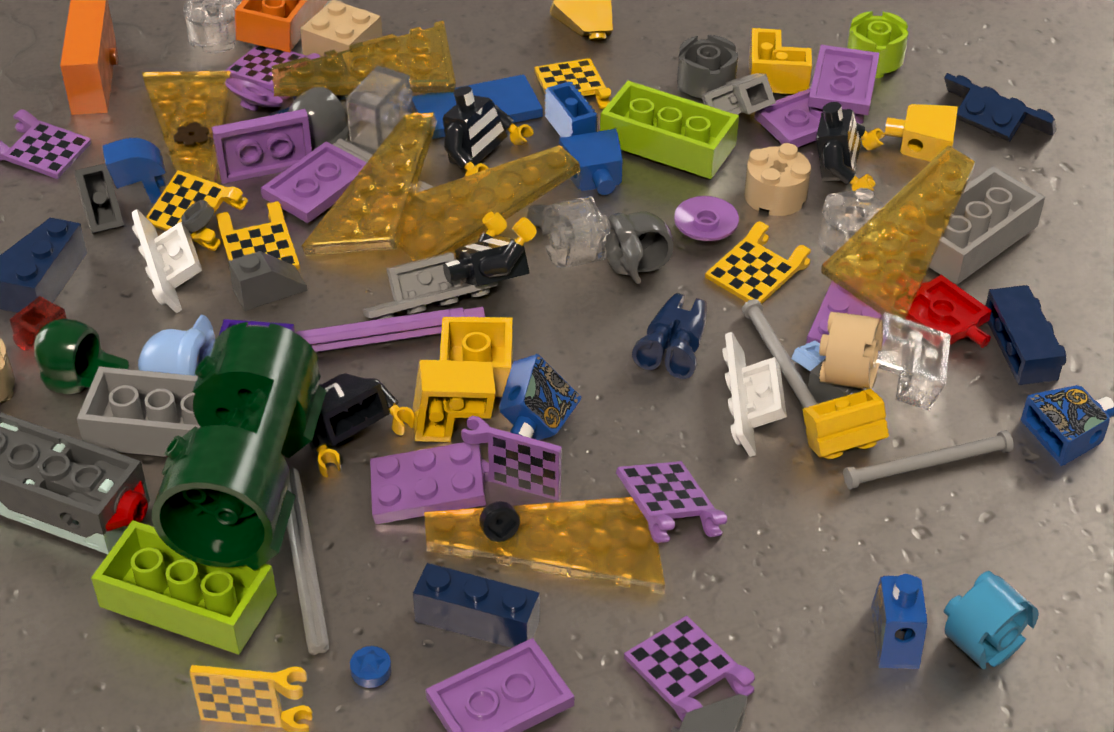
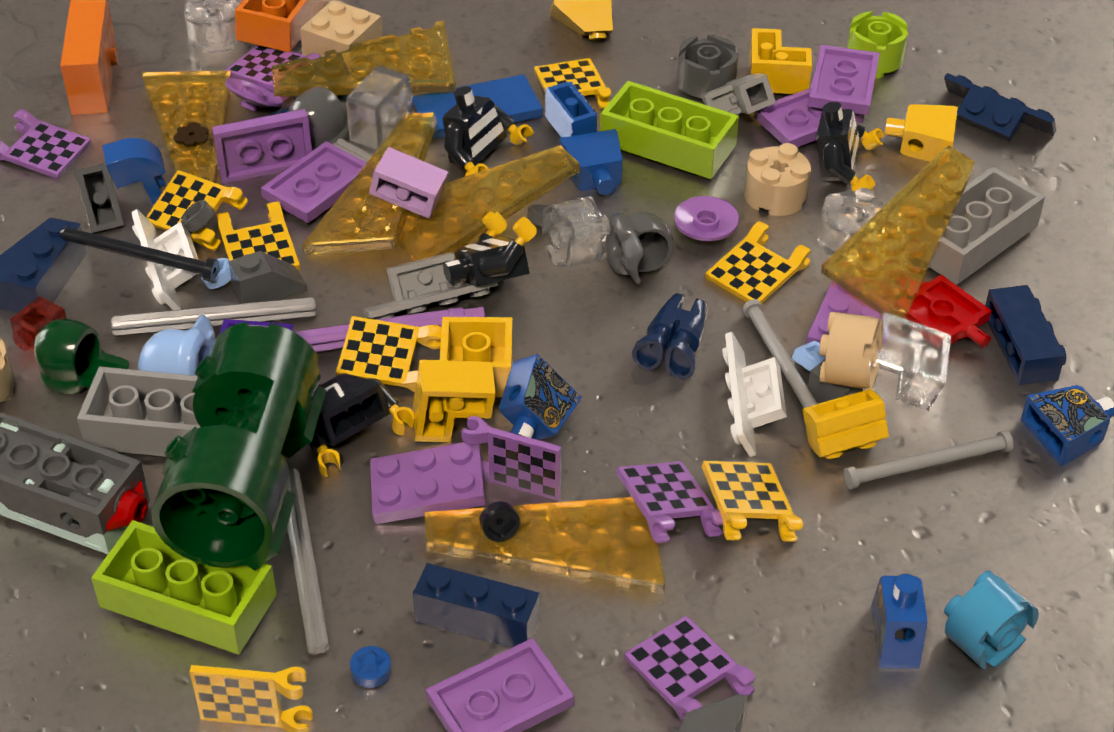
none -> black bar [60,227,219,282]
none -> light grey axle [111,297,316,336]
none -> light blue tile [200,258,231,289]
none -> yellow flag [336,316,442,392]
none -> lavender brick [369,147,449,218]
none -> yellow flag [701,461,803,542]

